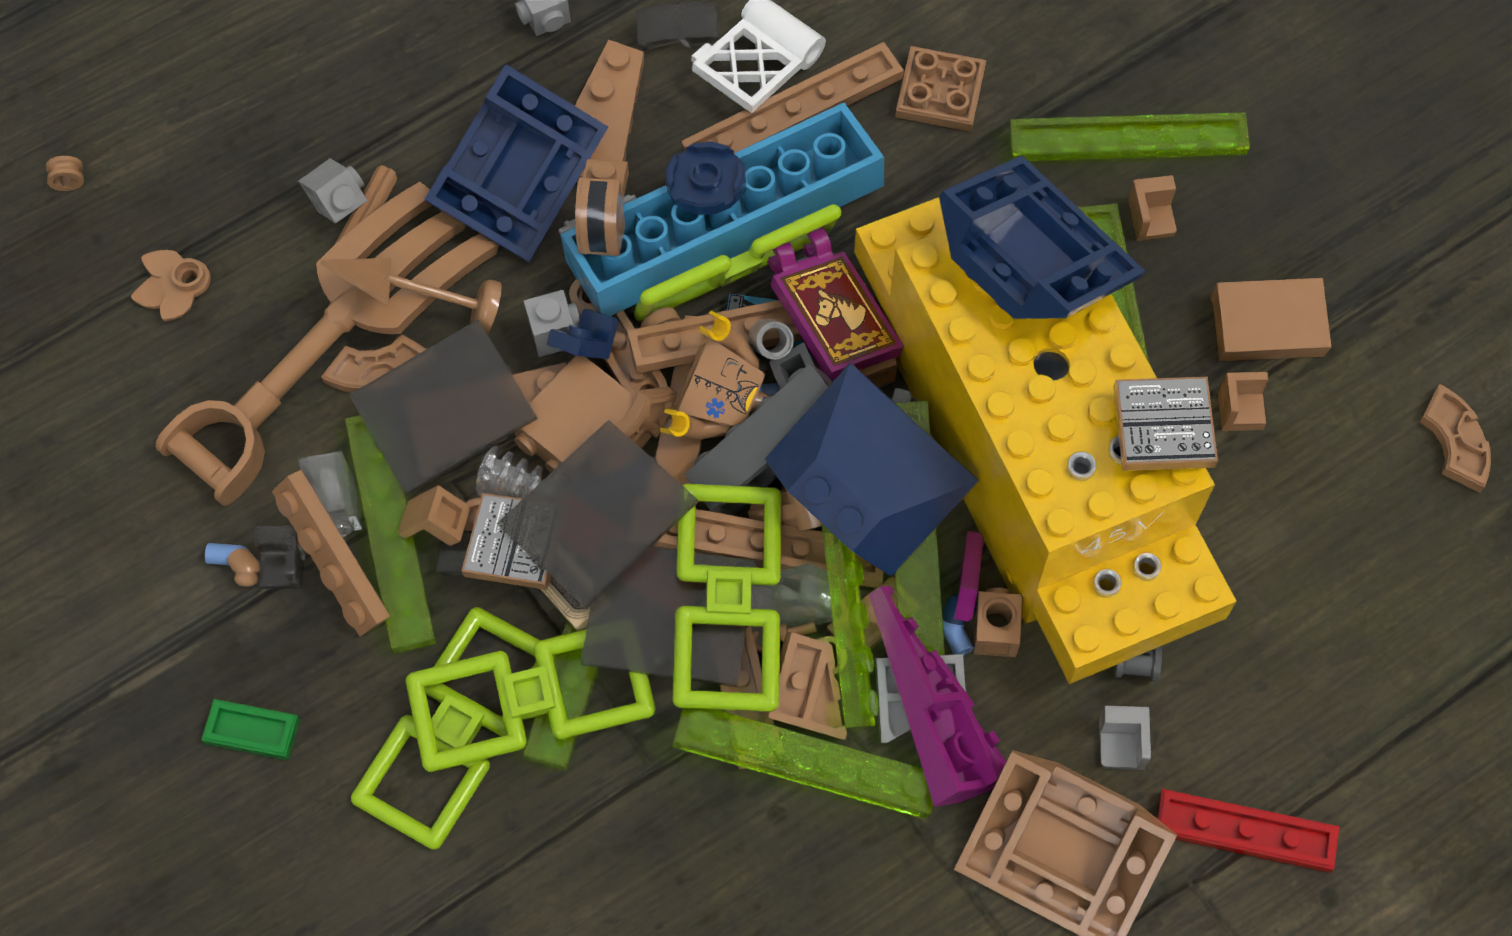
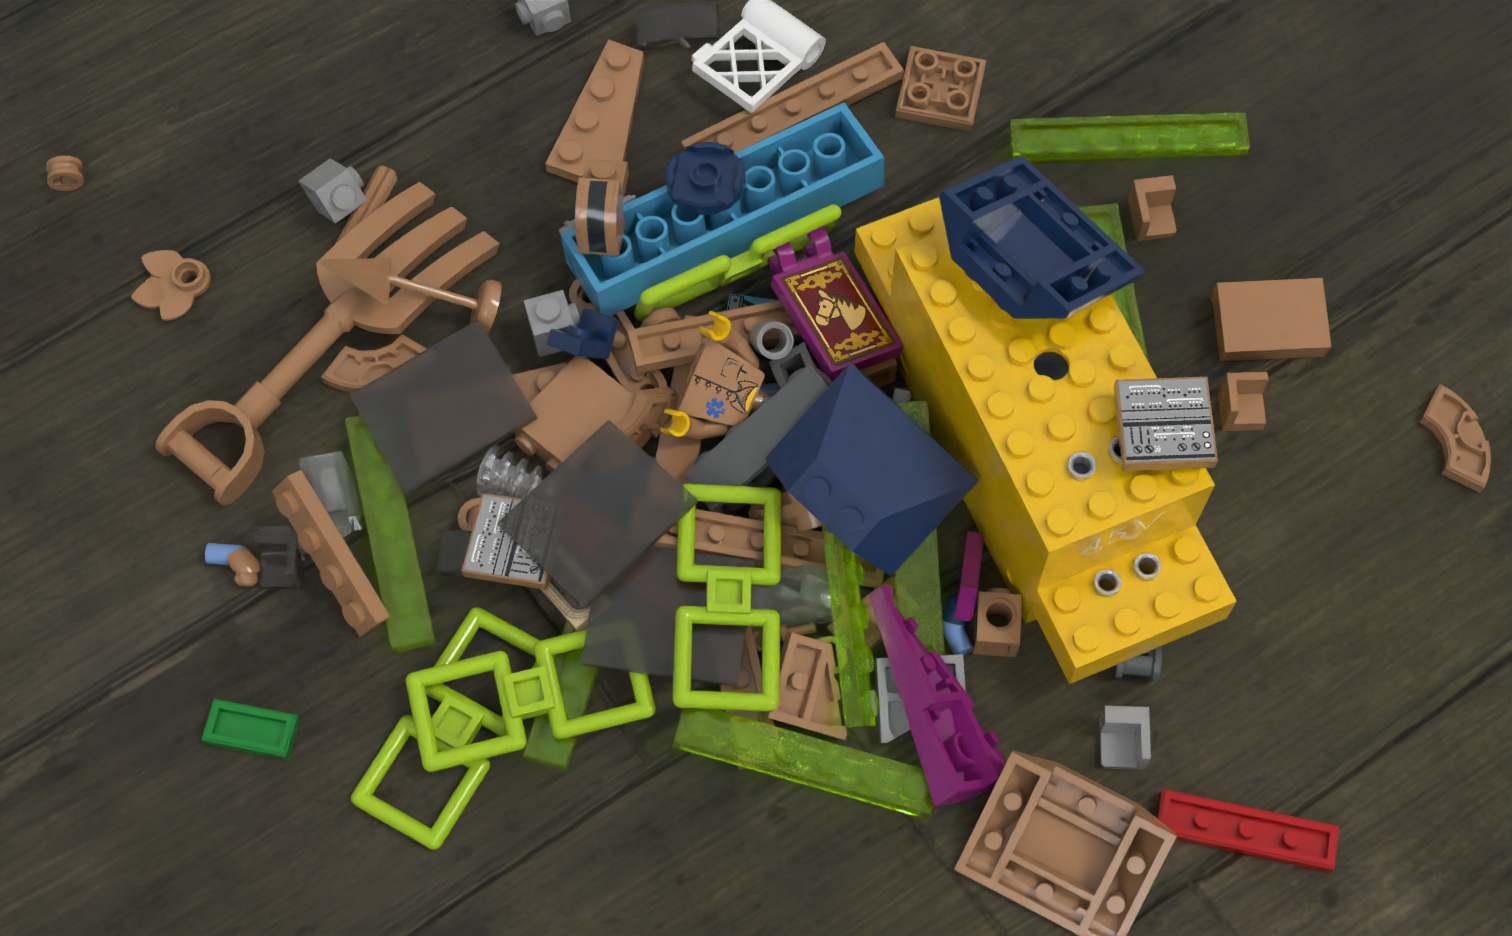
medium nougat panel [398,485,471,546] -> none
dark blue slope [424,64,608,263] -> none

